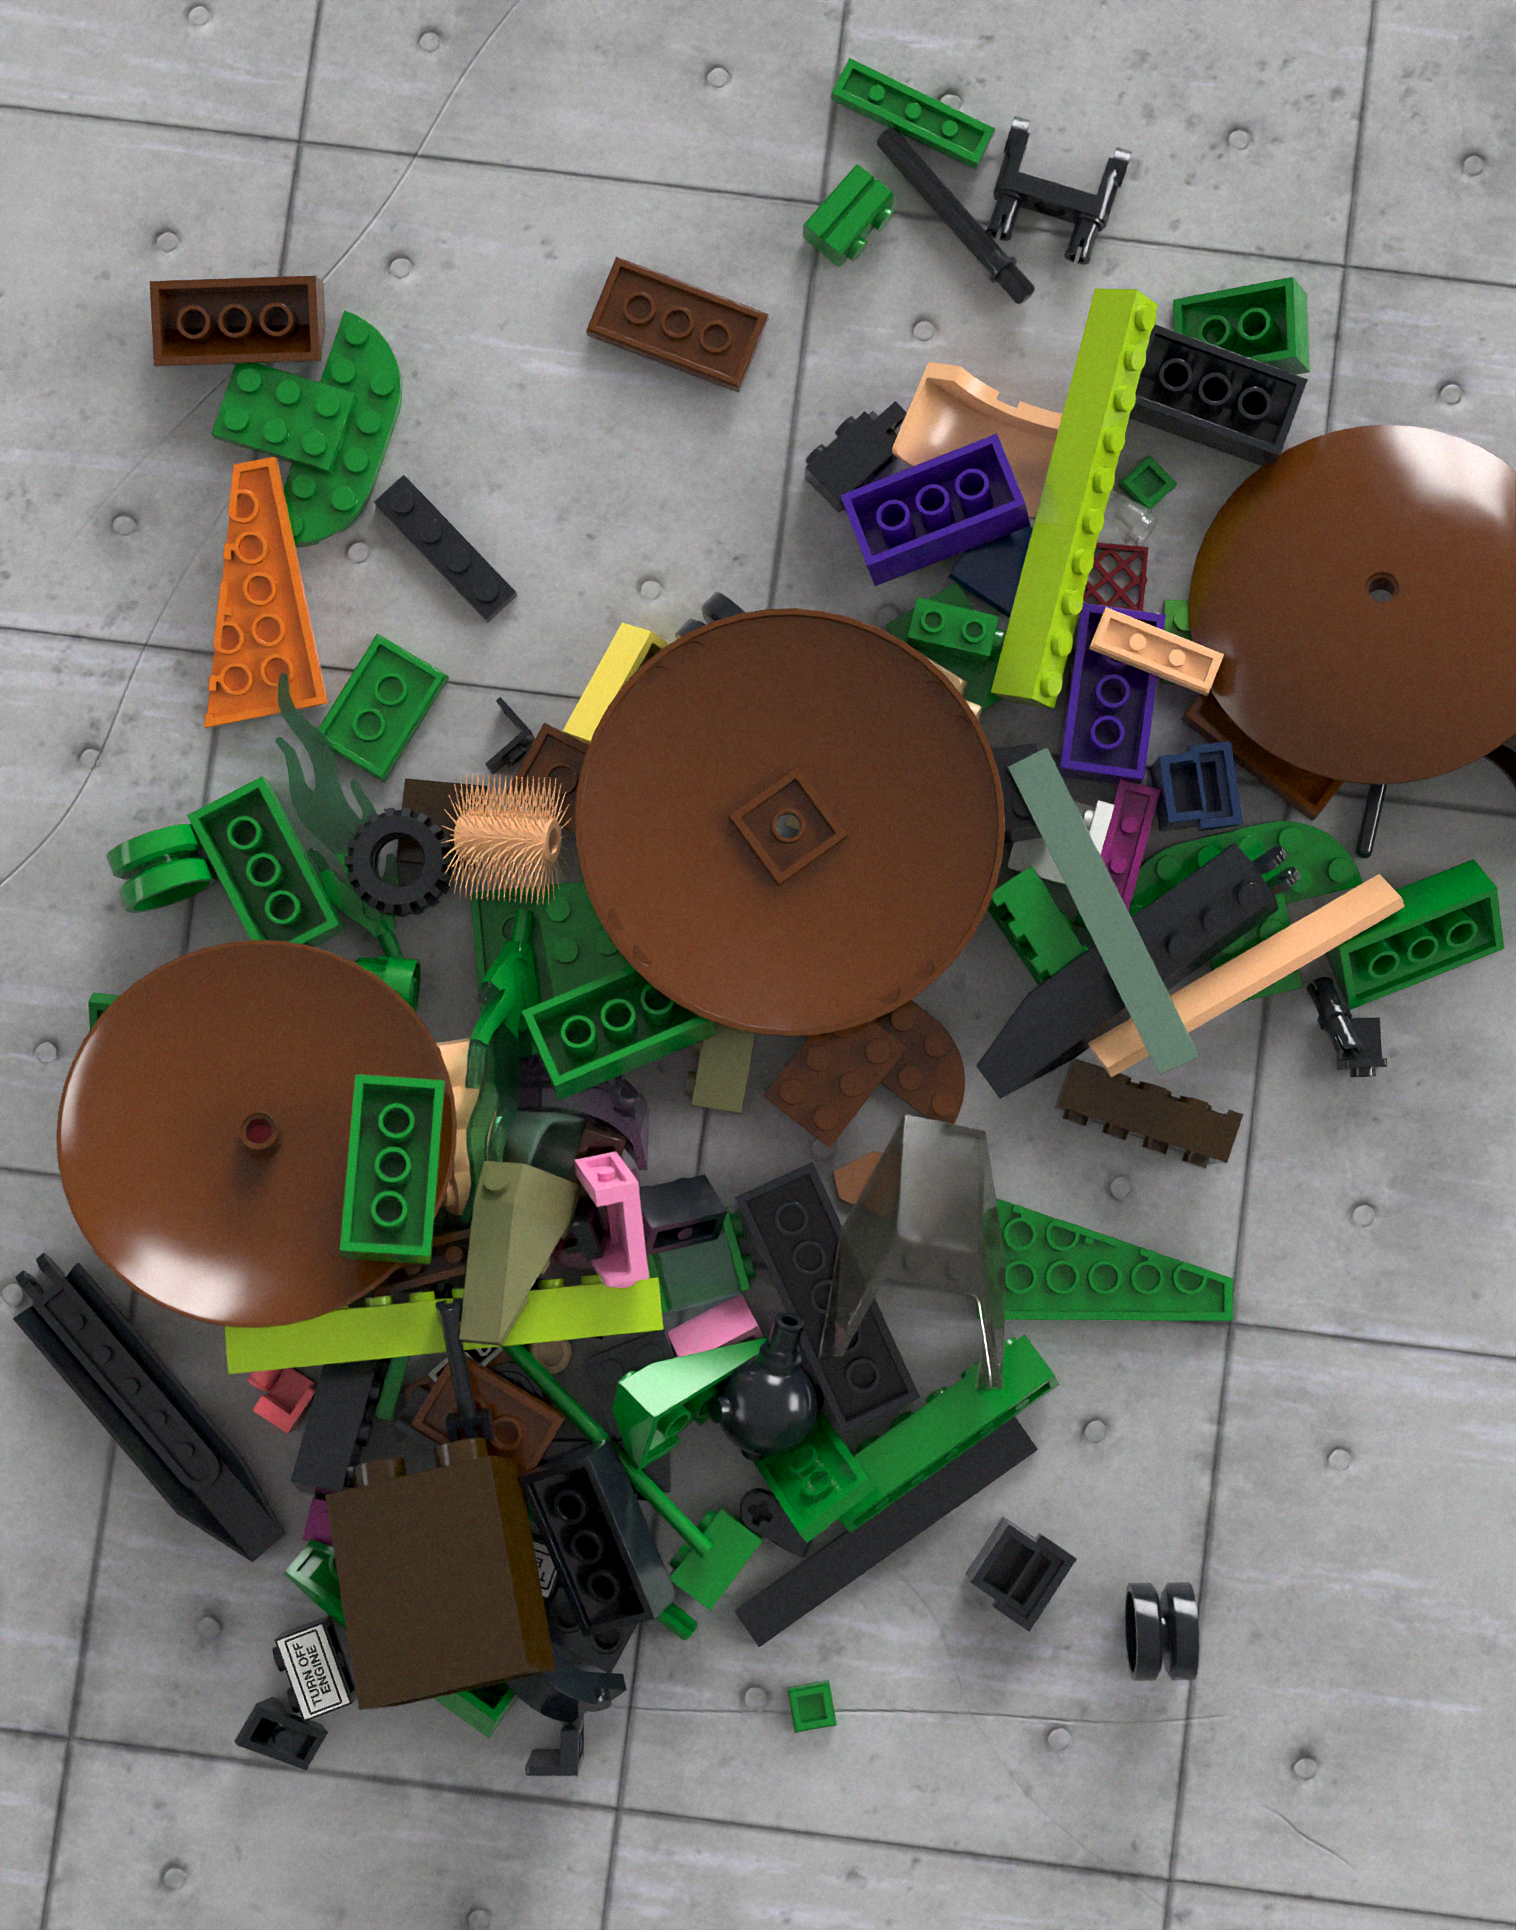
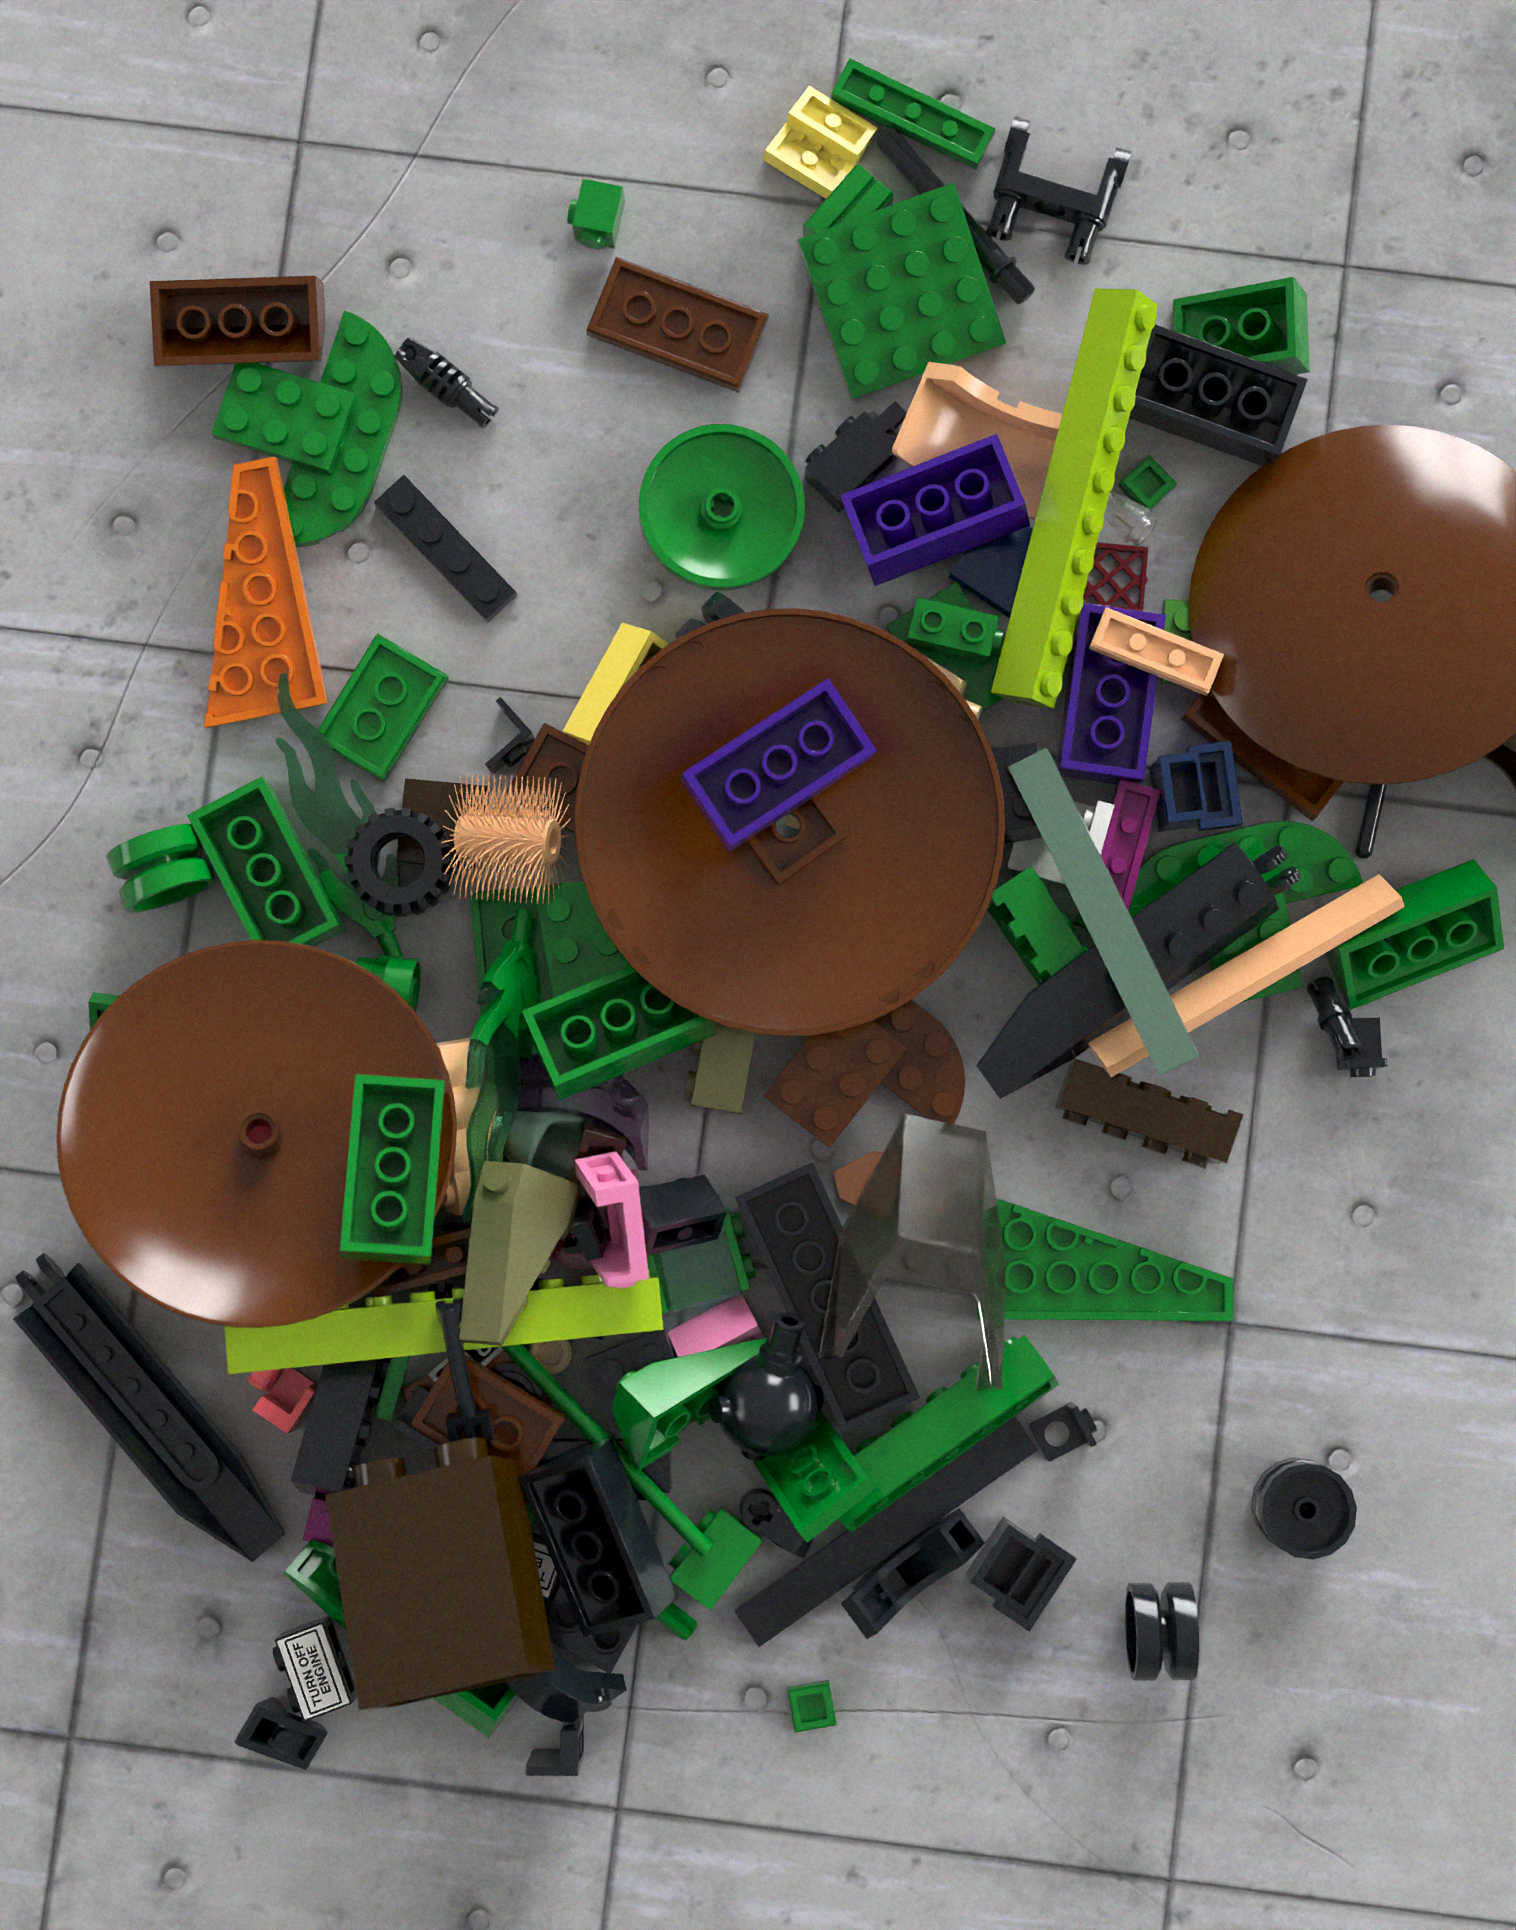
none -> black hinge [394,337,499,429]
none -> green brick [567,178,625,249]
none -> green dish [639,424,805,591]
none -> dark purple brick [681,678,877,853]
none -> light yellow slope [763,86,878,199]
none -> green plate [797,182,1006,399]
none -> black arch [841,1508,985,1639]
none -> black bracket [1029,1402,1098,1461]
none -> black wheel [1251,1457,1357,1560]

